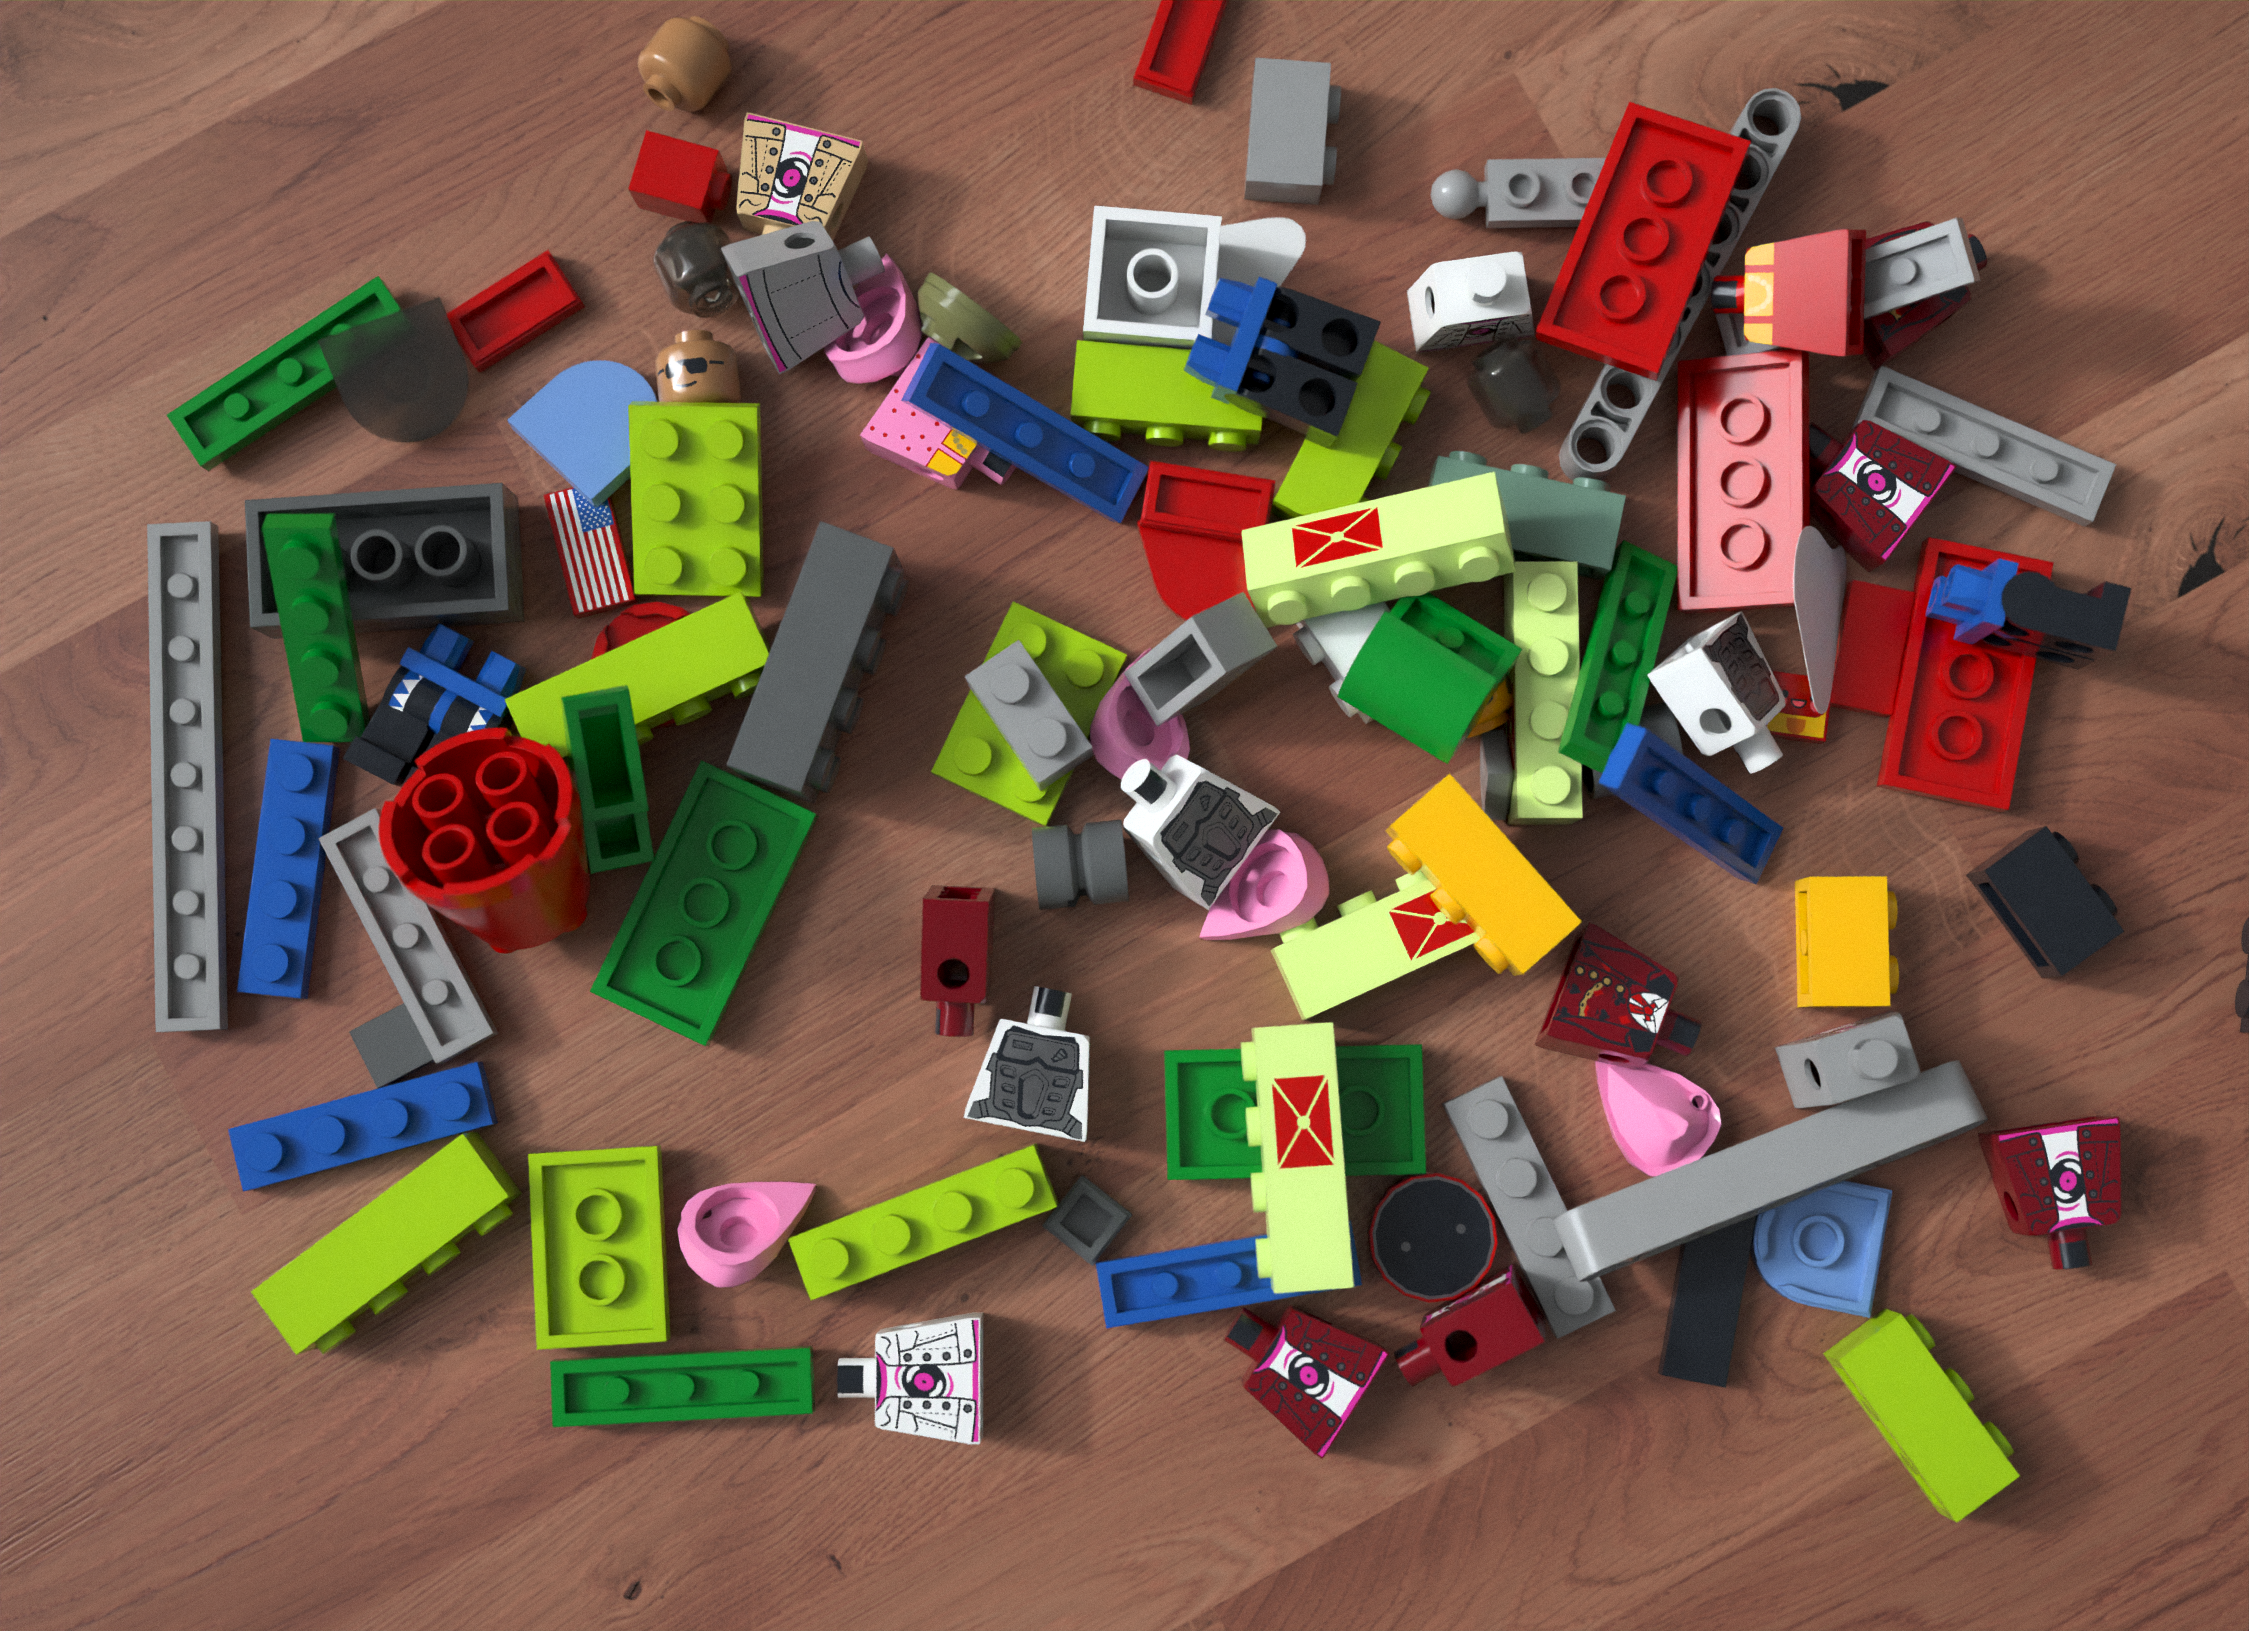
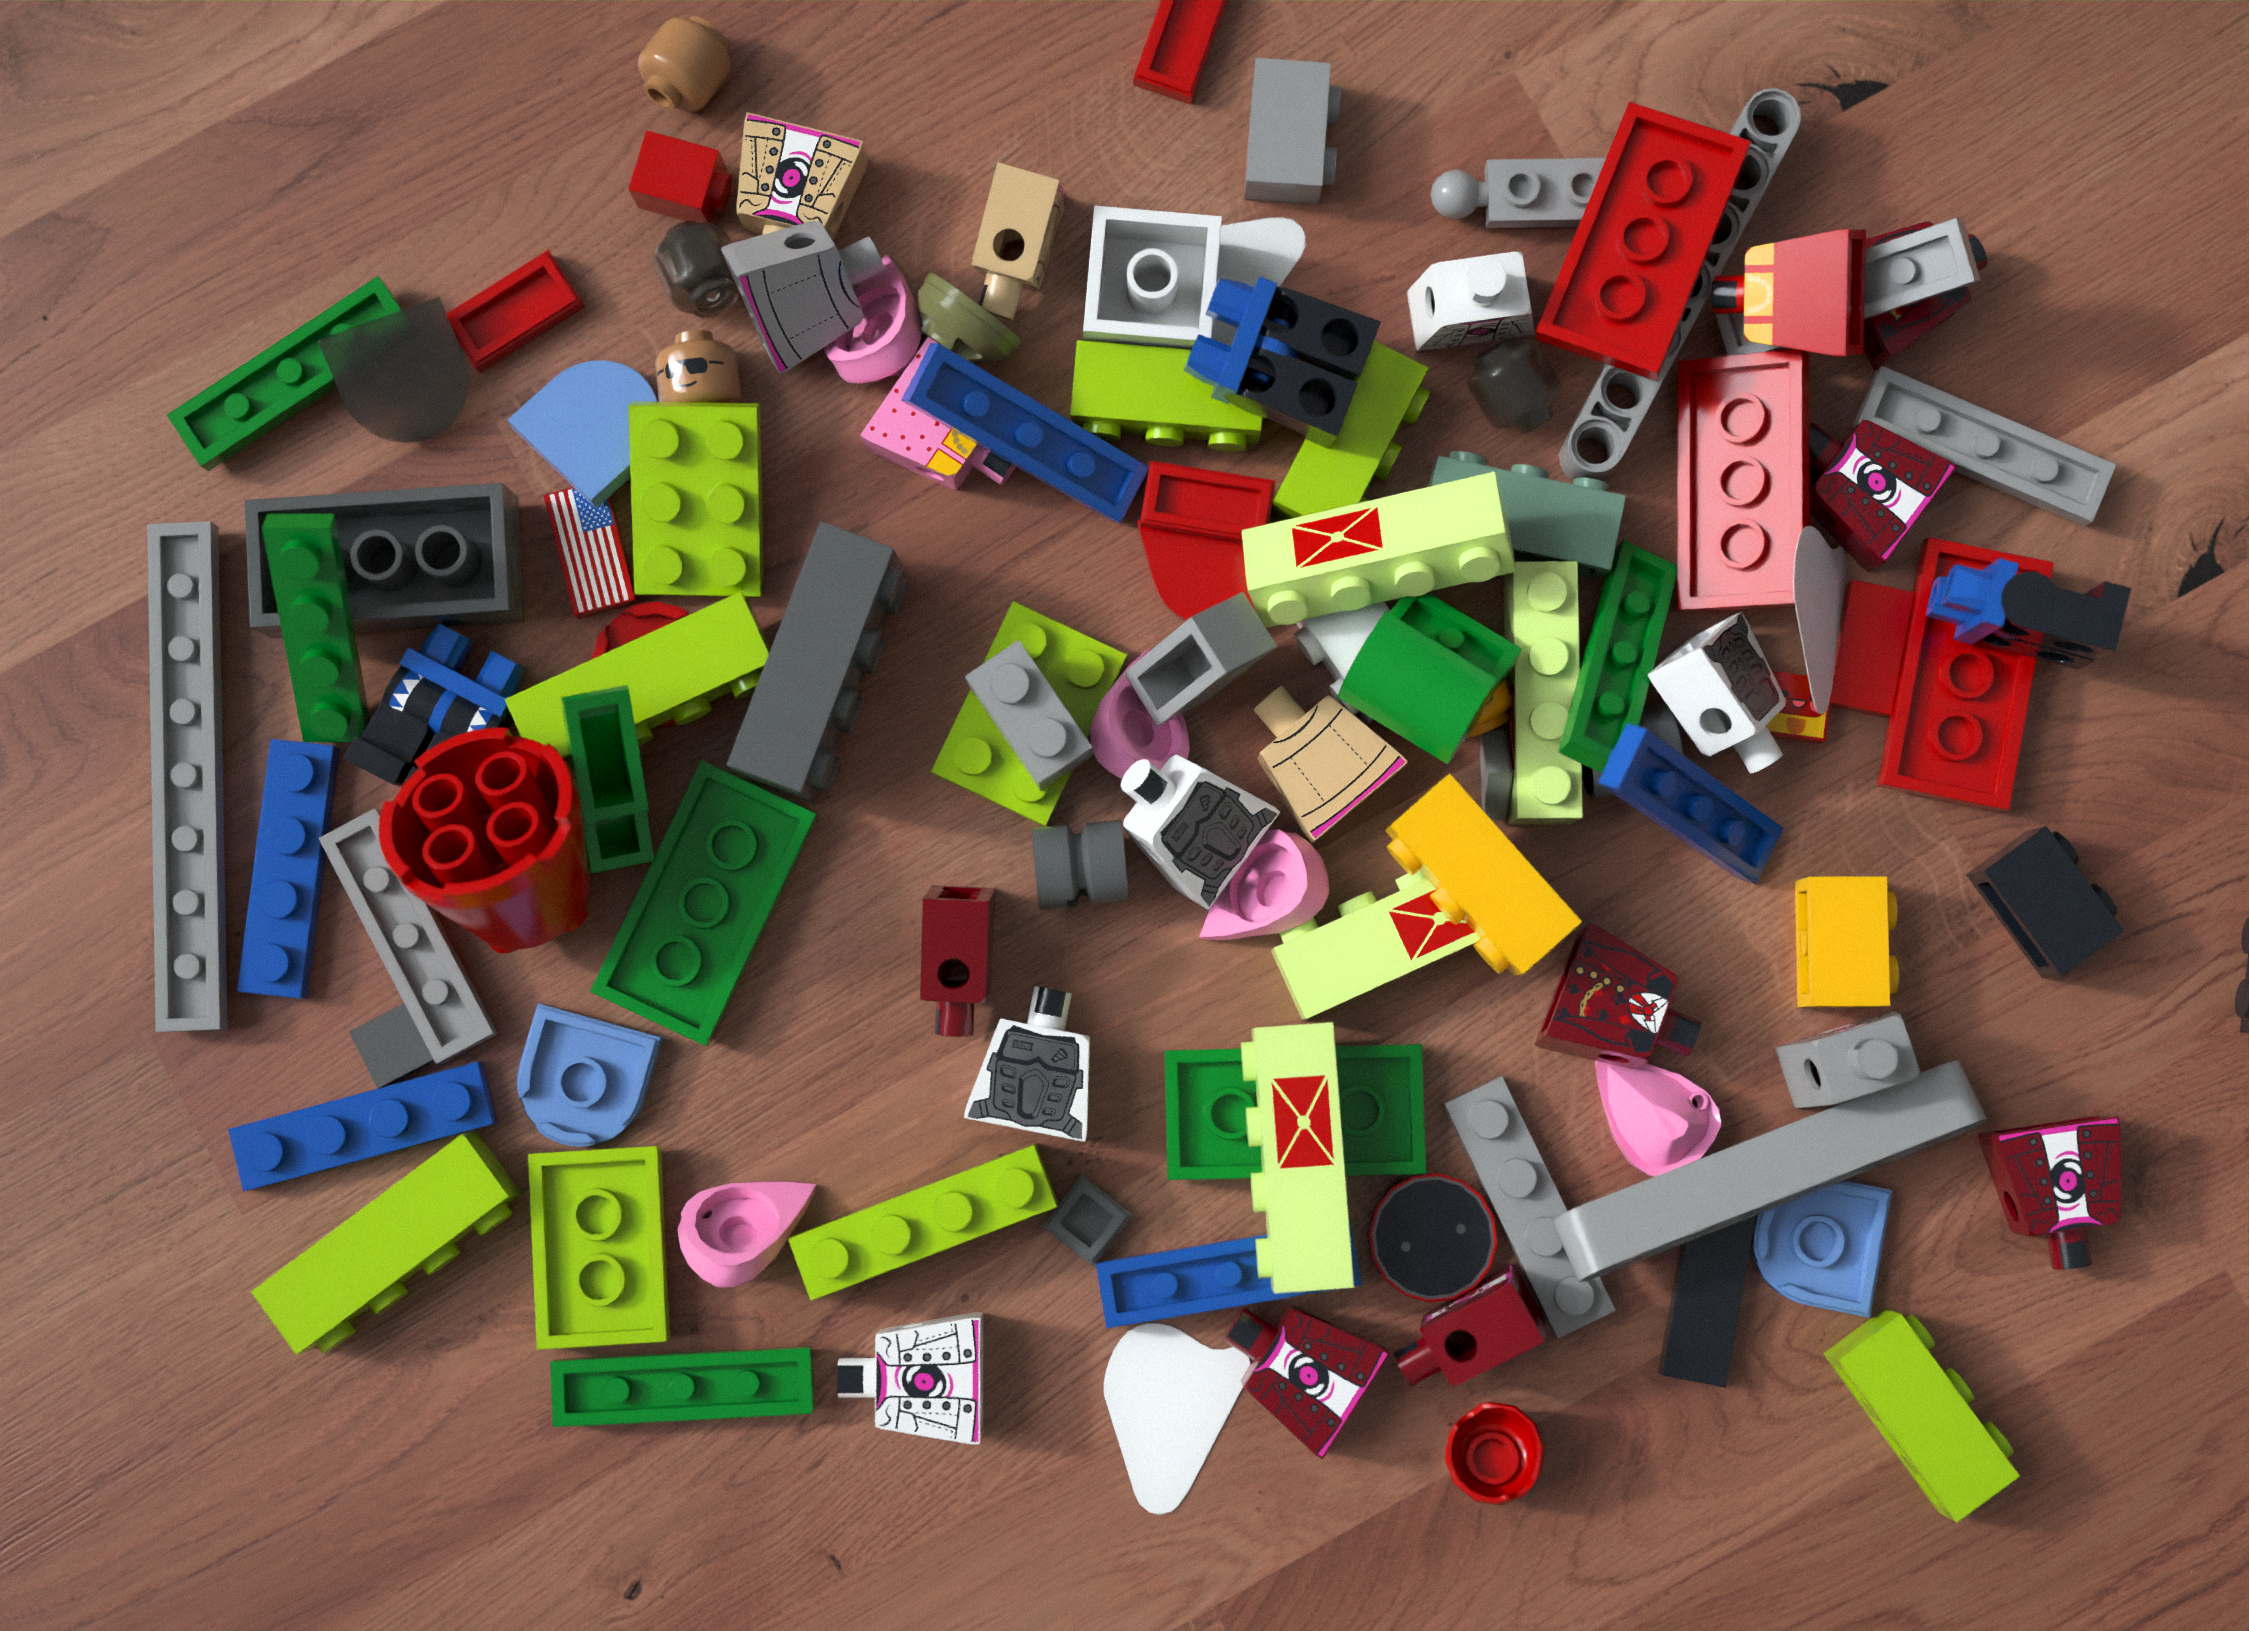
none -> medium blue tile [517,1003,664,1147]
none -> tan torso [971,162,1068,320]
none -> white sticker [1104,1323,1251,1515]
none -> tan torso [1253,686,1408,844]
none -> red hair [1445,1402,1546,1506]

